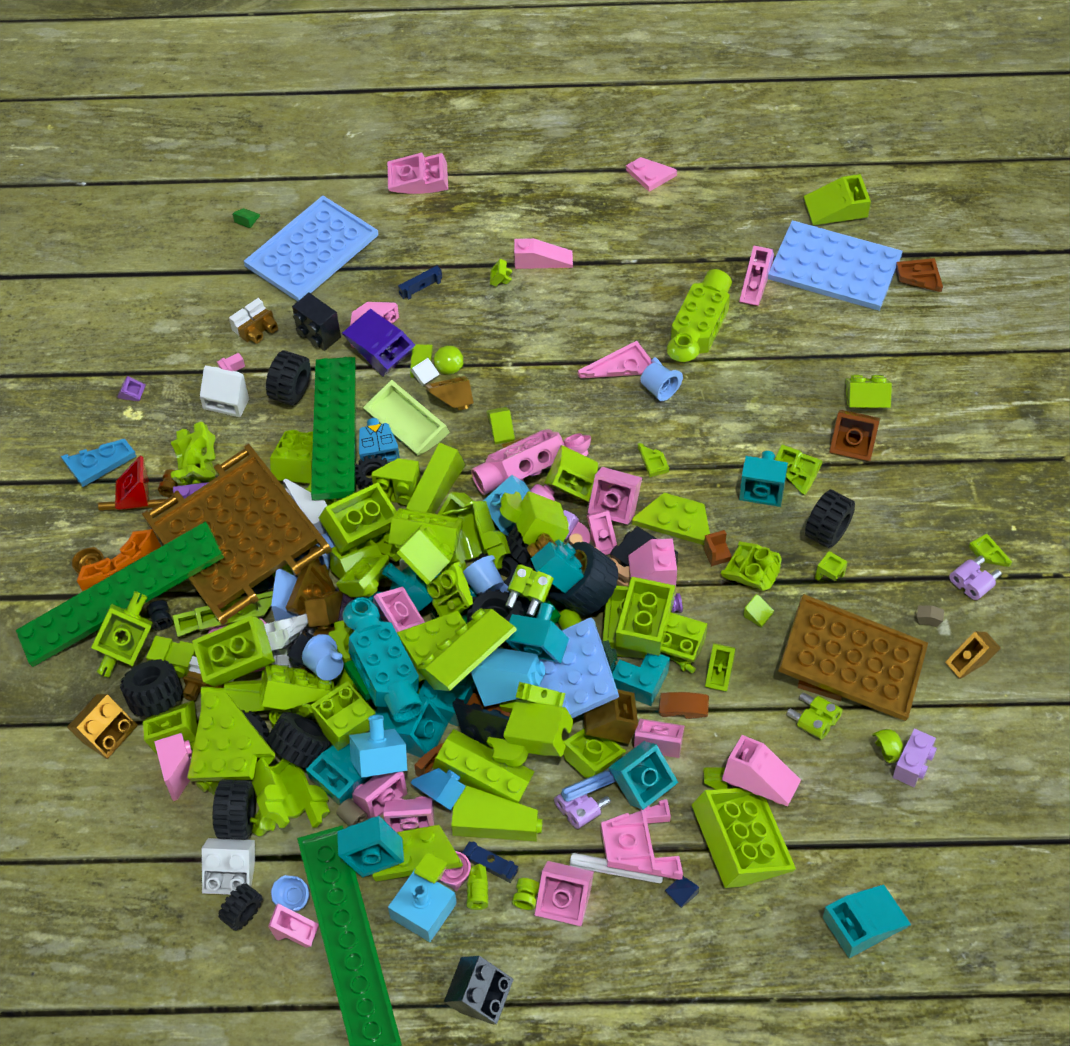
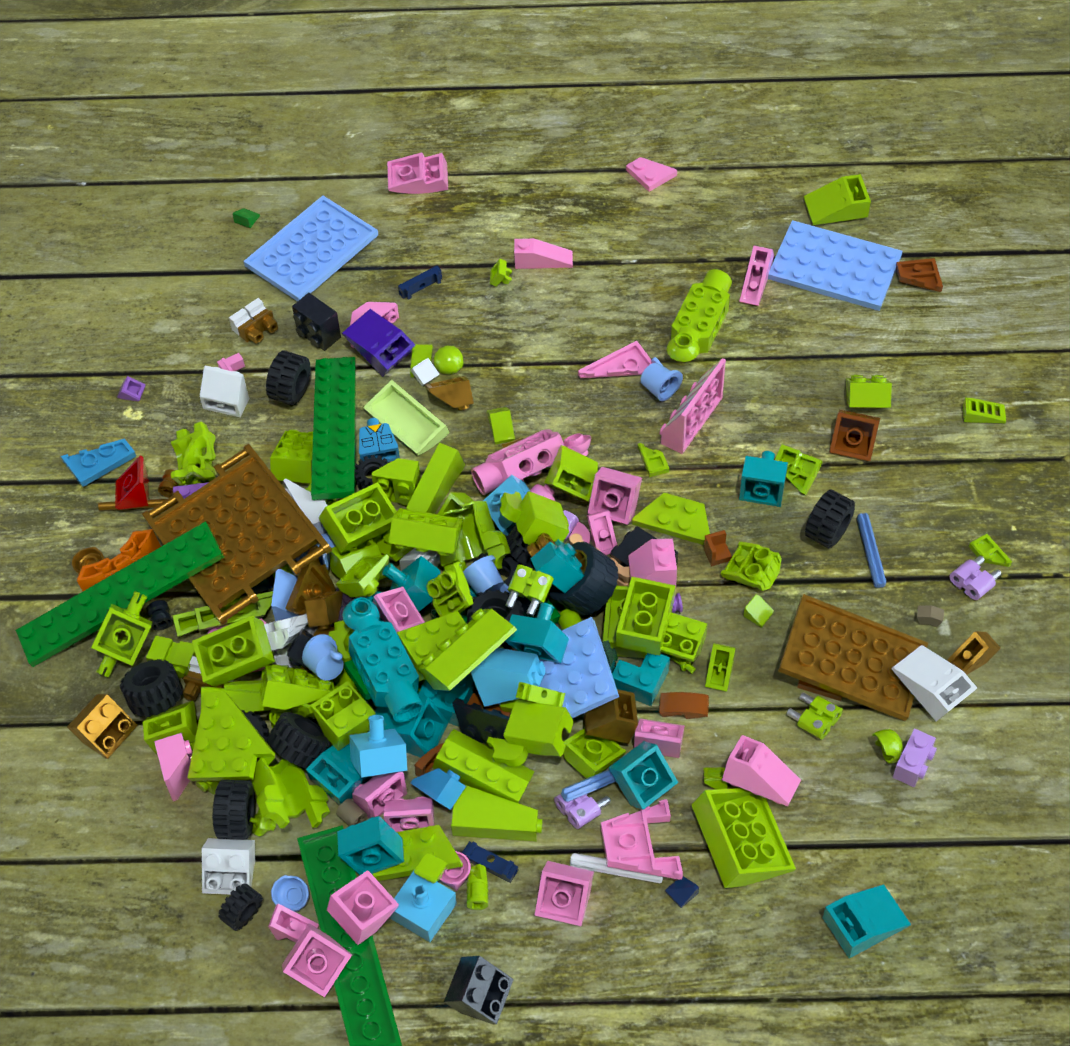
slope [396,524,453,585] -> none
lime wheel [512,878,540,910] -> none
lime panel [815,551,848,581] -> none
none -> bright pink slope [282,924,352,997]
none -> bright pink slope [327,870,399,945]
none -> bright pink slope [660,358,726,454]
none -> medium blue axle [857,513,886,588]
none -> white slope [891,645,977,721]
none -> lime slope [963,398,1006,424]

